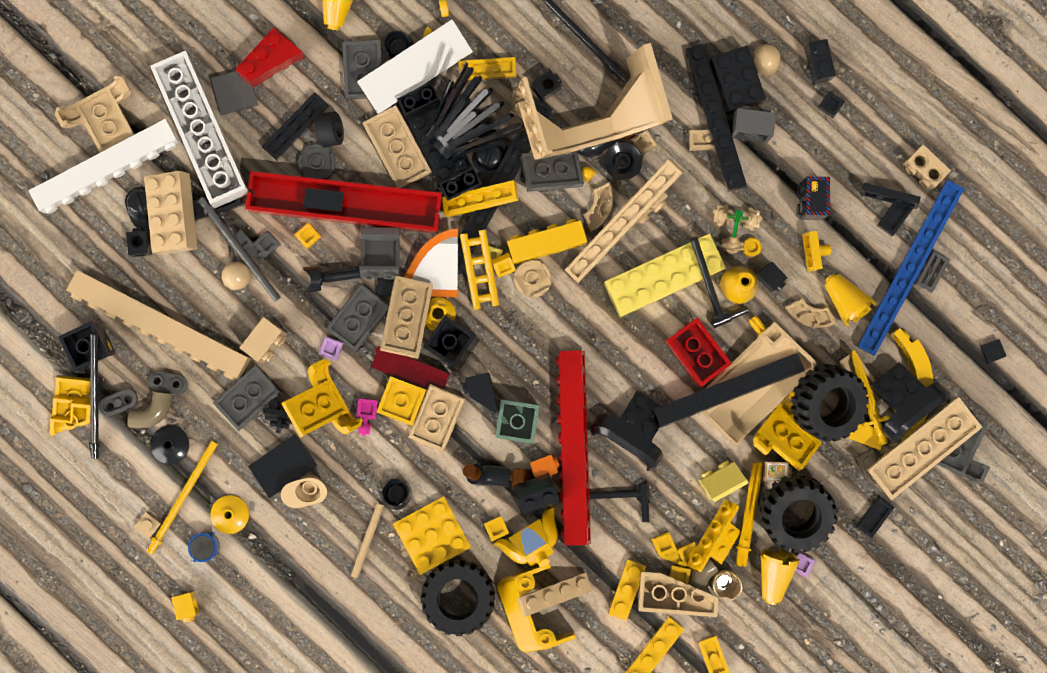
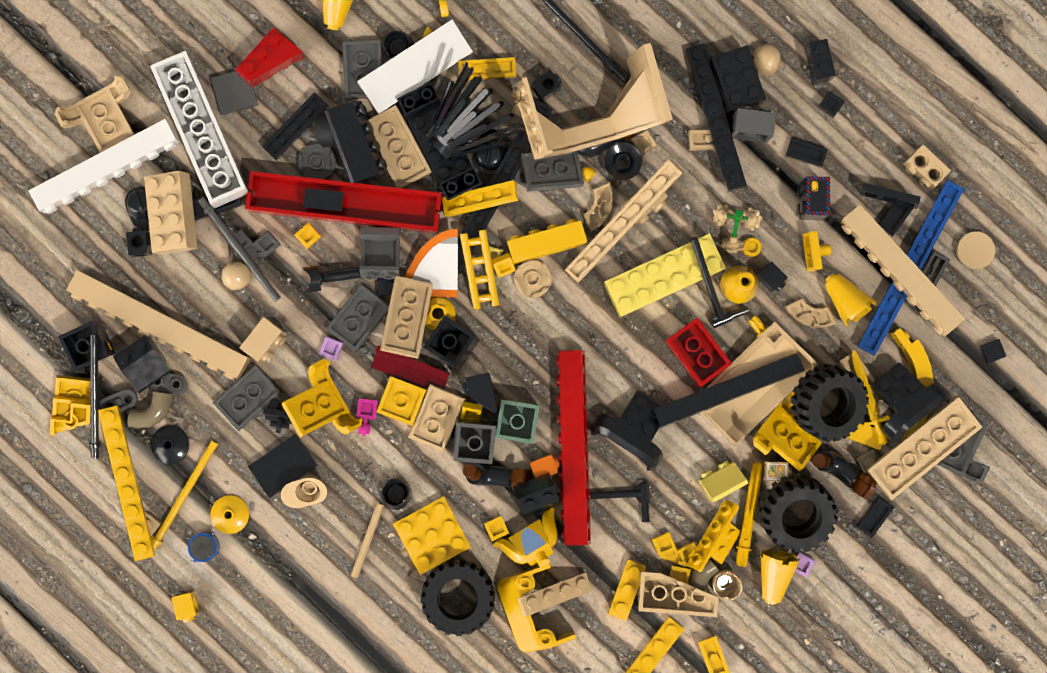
none -> yellow plate [98,406,156,561]
none -> black slope [113,335,171,393]
none -> black slope [324,101,388,184]
none -> dark grey brick [453,418,496,464]
none -> yellow plate [461,402,483,420]
none -> black tile [785,137,828,168]
none -> piece [812,450,877,499]
none -> tan brick [841,205,965,337]
none -> tan tile [956,231,995,270]

